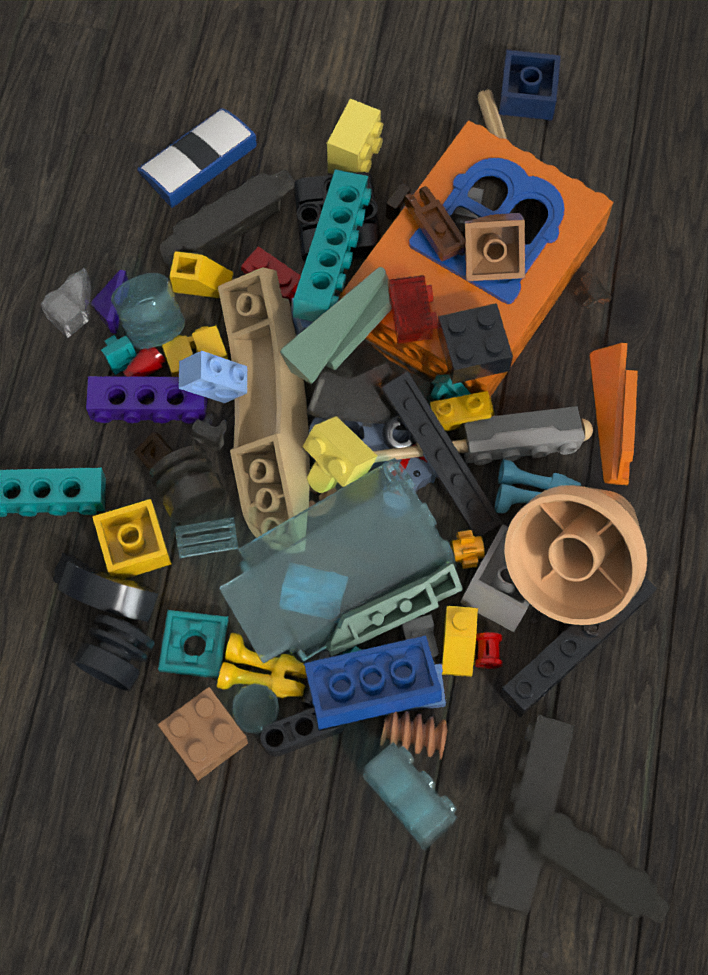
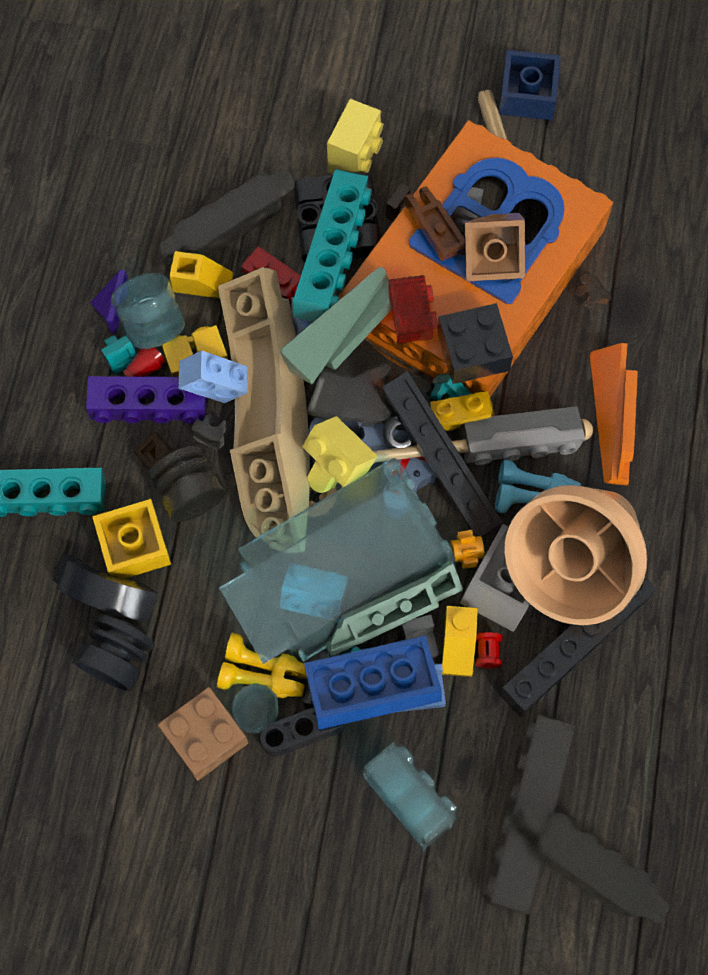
clear slope [40,268,92,338] -> none
slope [137,108,257,208] -> none
teal piece [158,610,229,678] -> none
clear light blue tile [175,517,239,558] -> none
nougat piece [380,711,448,759] -> none

